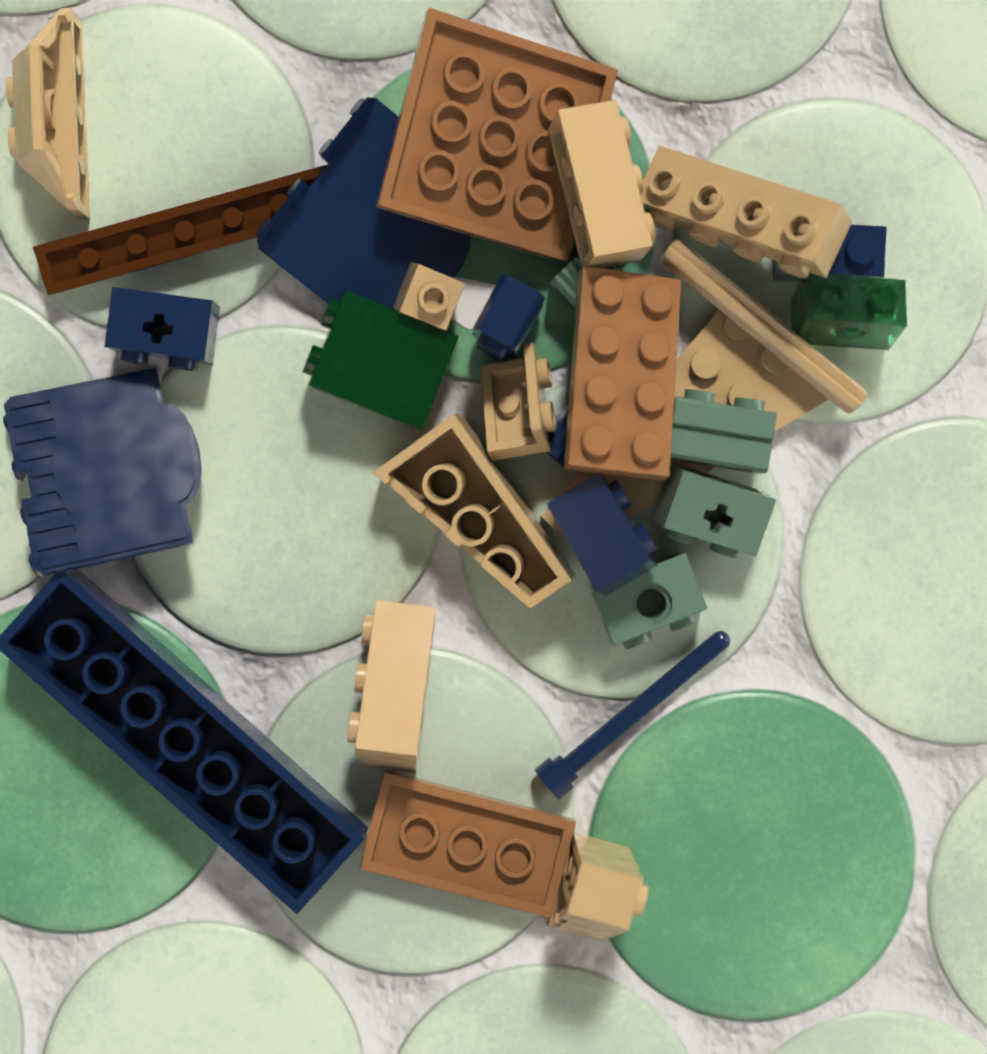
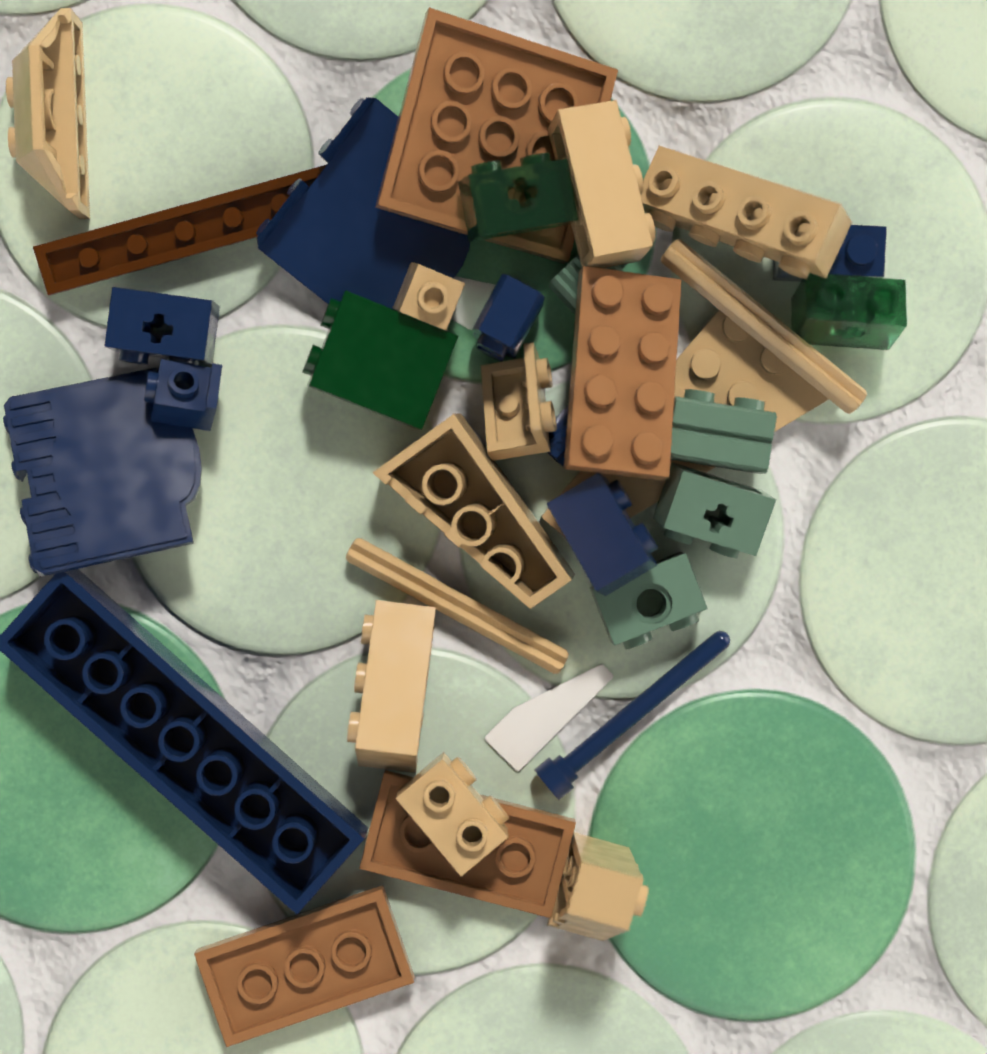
none -> dark blue brick [144,359,222,431]
none -> medium nougat plate [194,885,415,1047]
none -> tan axle [346,538,569,674]
none -> tan brick [396,752,509,876]
none -> clear green brick [458,153,578,242]
none -> white sticker [485,664,613,771]

